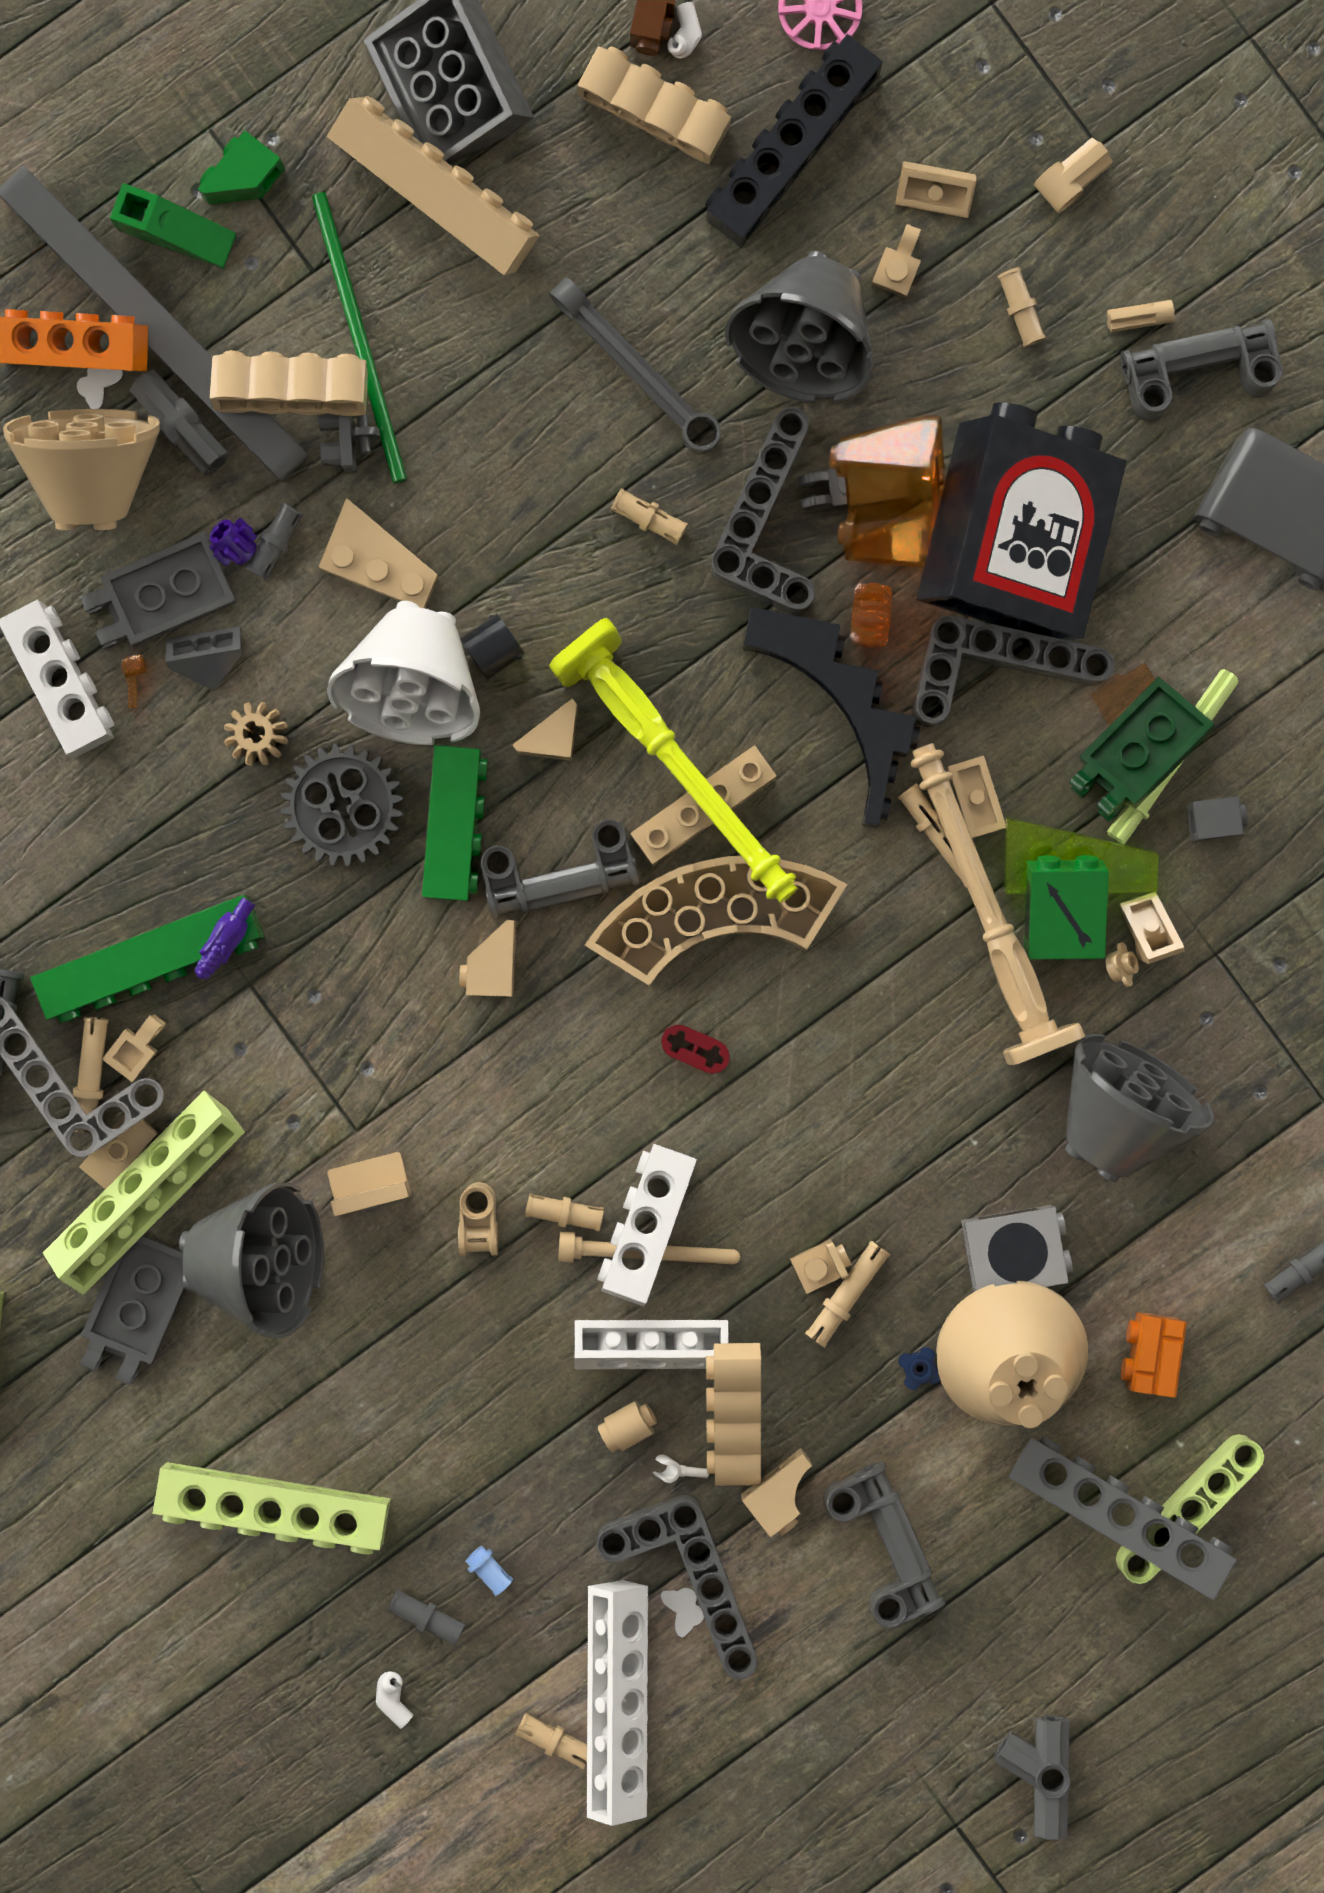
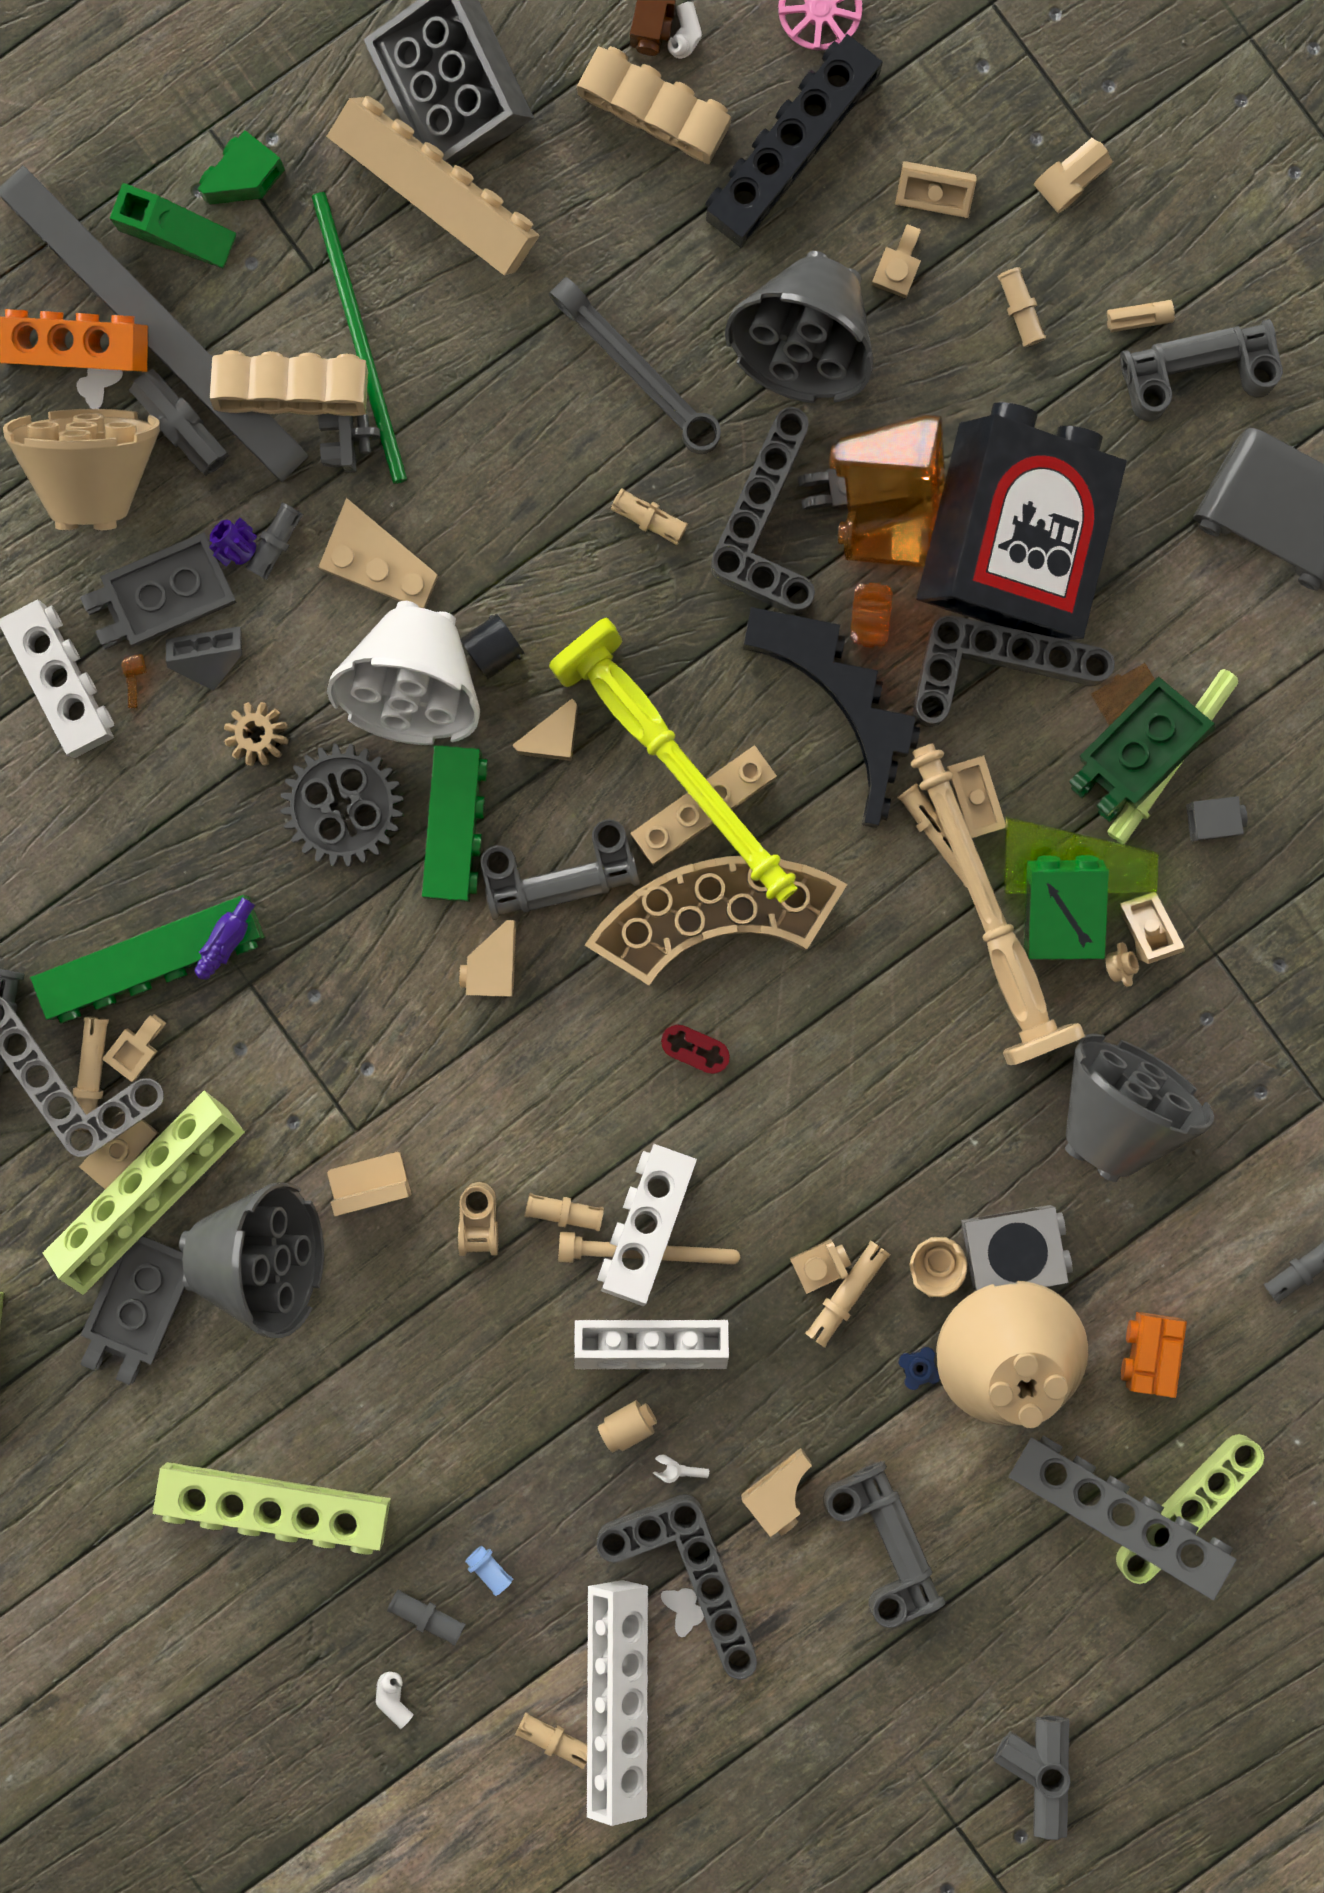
tan brick [706,1343,761,1486] -> none
none -> tan hair [909,1237,968,1297]

